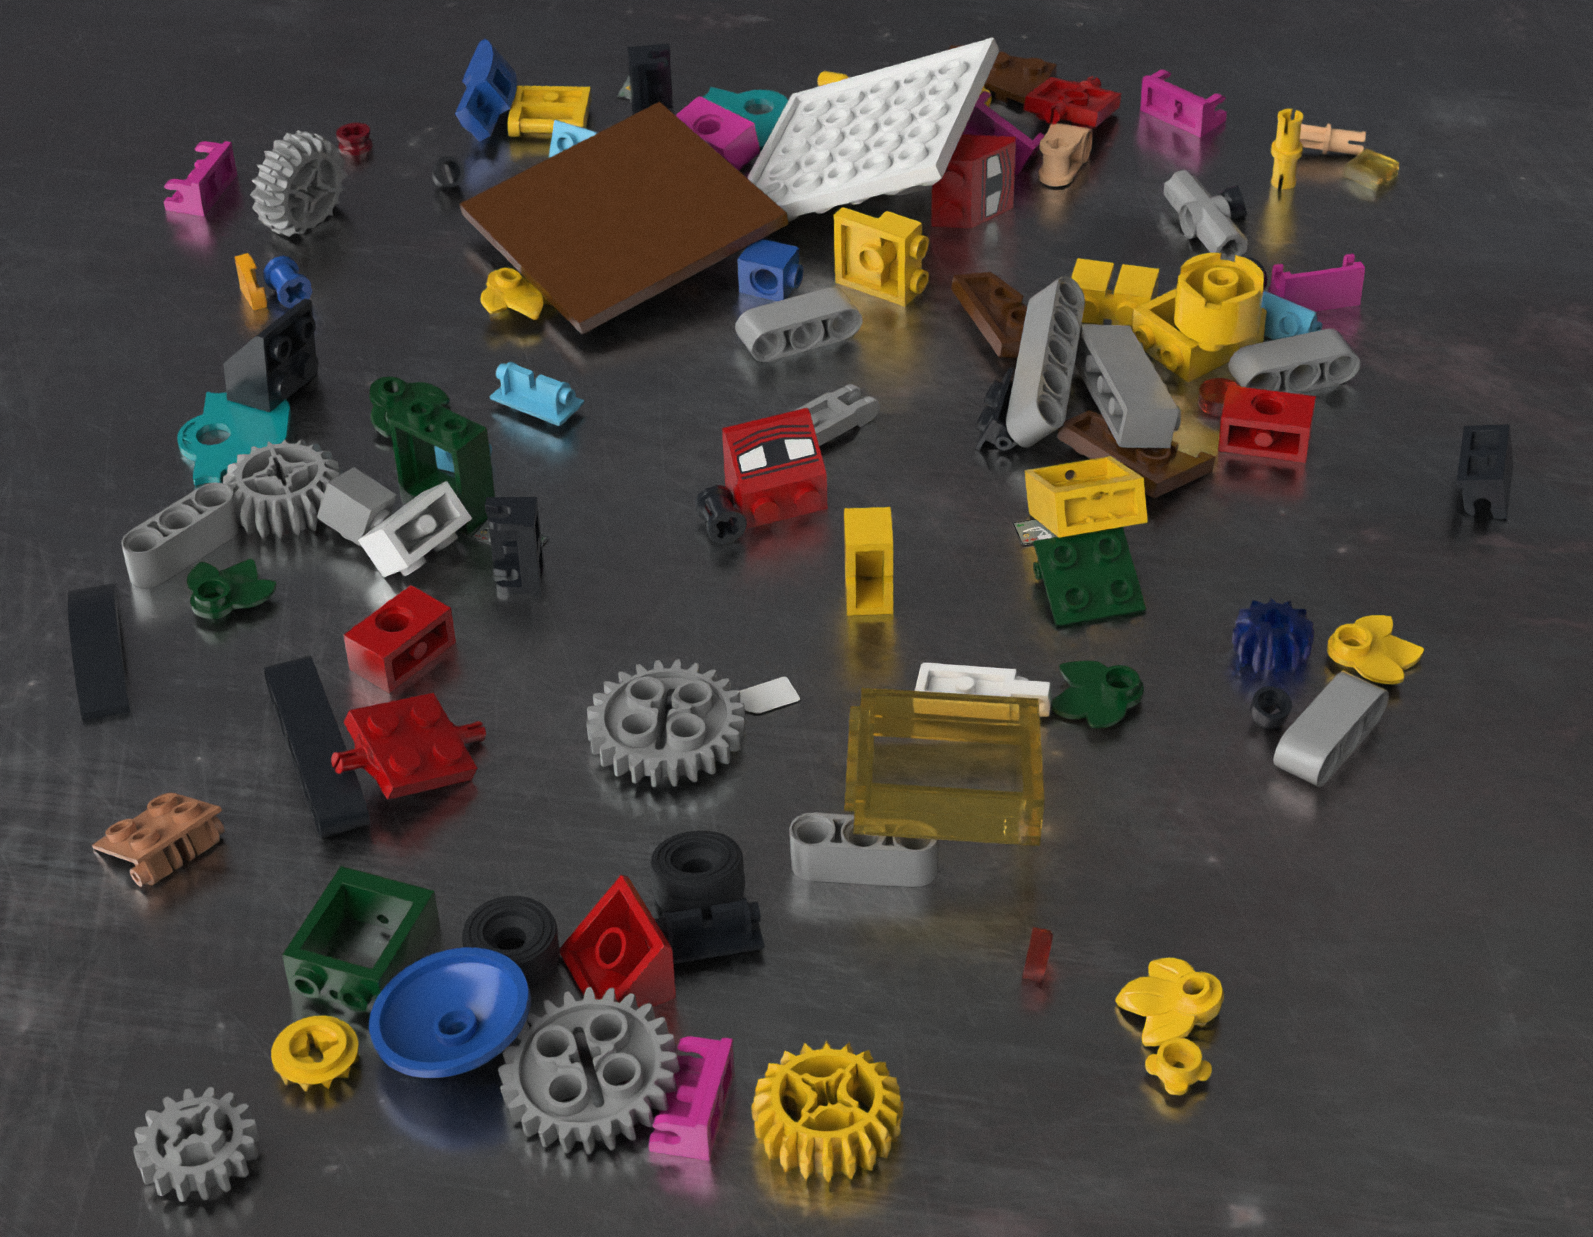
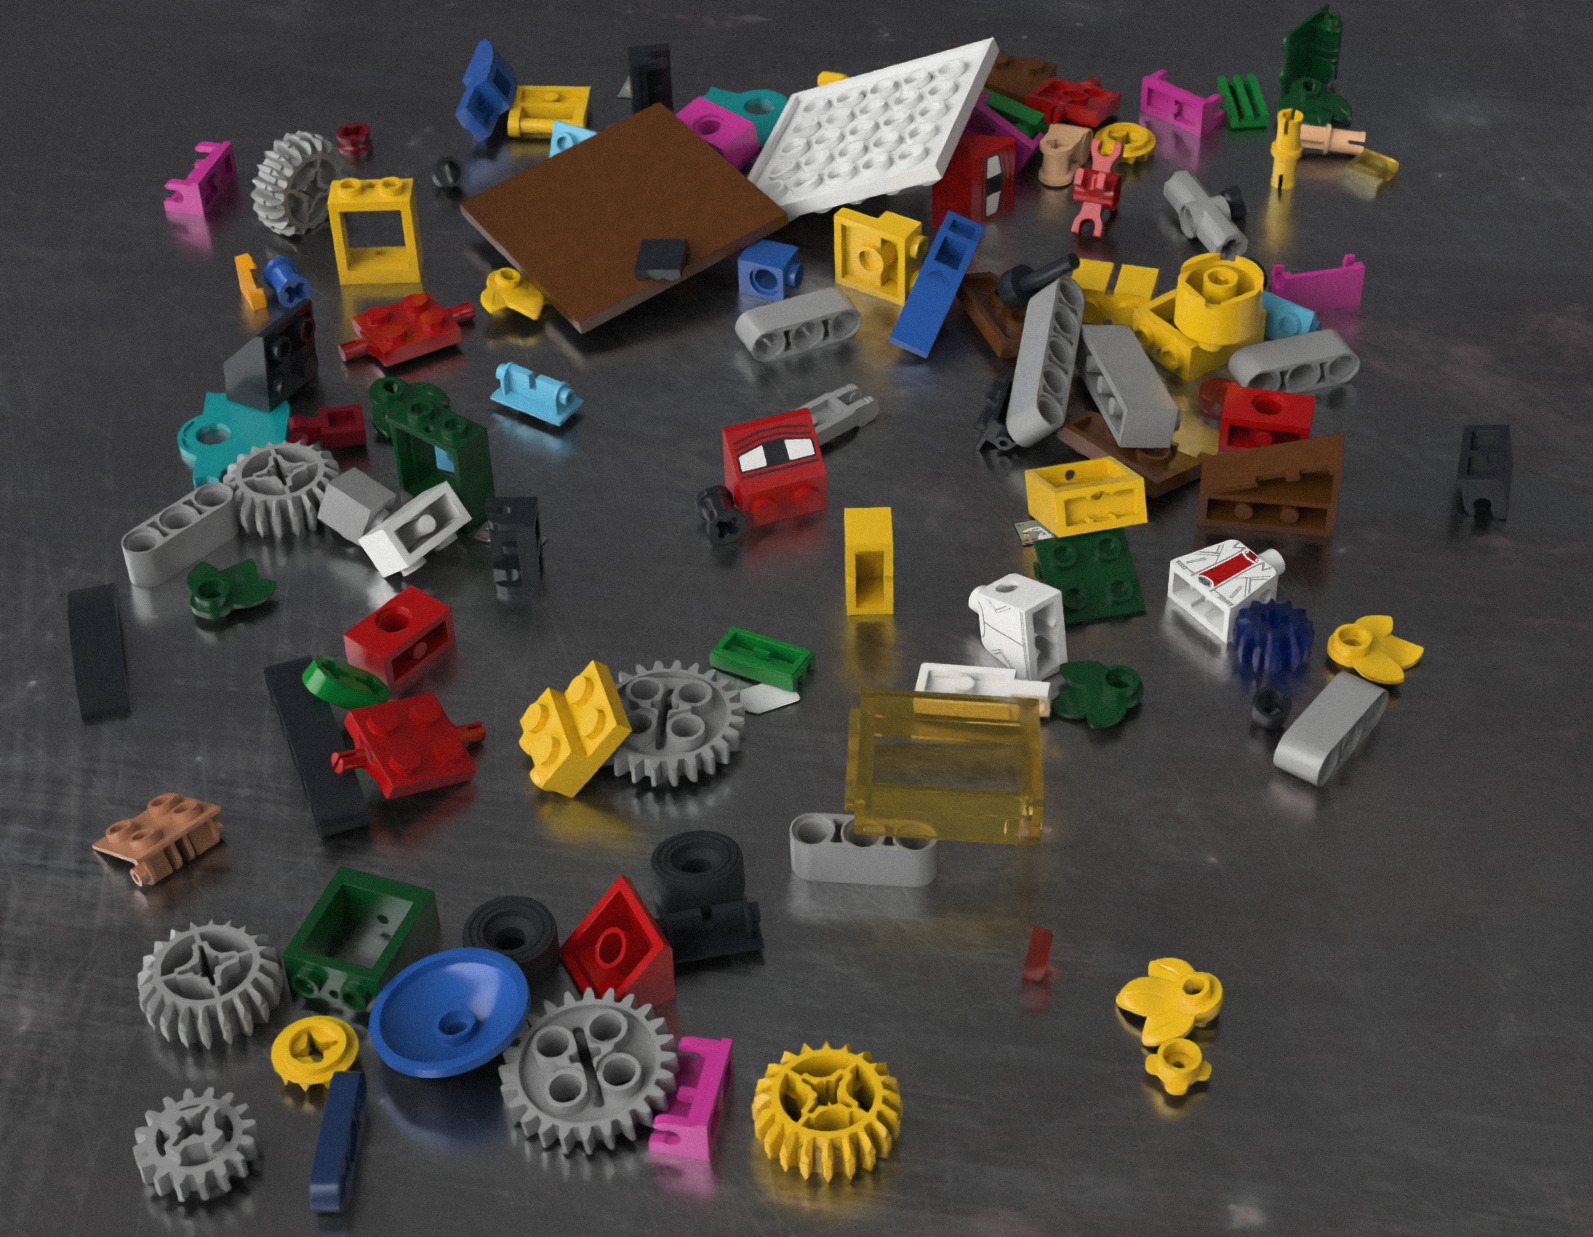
none -> light grey gear [137,917,285,1050]
none -> dark red plate [288,404,367,448]
none -> green beam [302,654,391,710]
none -> dark blue beam [310,1071,367,1214]
none -> yellow window [327,177,424,285]
none -> red plate [338,292,475,367]
none -> yellow plate [519,660,632,798]
none -> black piece [634,239,689,281]
none -> green tile [709,626,816,692]
none -> blue slope [888,210,986,359]
none -> white torso [969,573,1068,681]
none -> green plate [980,88,1050,140]
none -> black piece [997,253,1080,309]
none -> red pin [1071,138,1125,240]
none -> yellow gear [1094,122,1156,165]
none -> white torso [1168,539,1285,644]
none -> reddish brown wedge [1196,433,1344,538]
none -> green tile [1217,74,1269,129]
none -> dark green plate [1276,77,1352,127]
none -> dark green hinge [1279,3,1343,98]

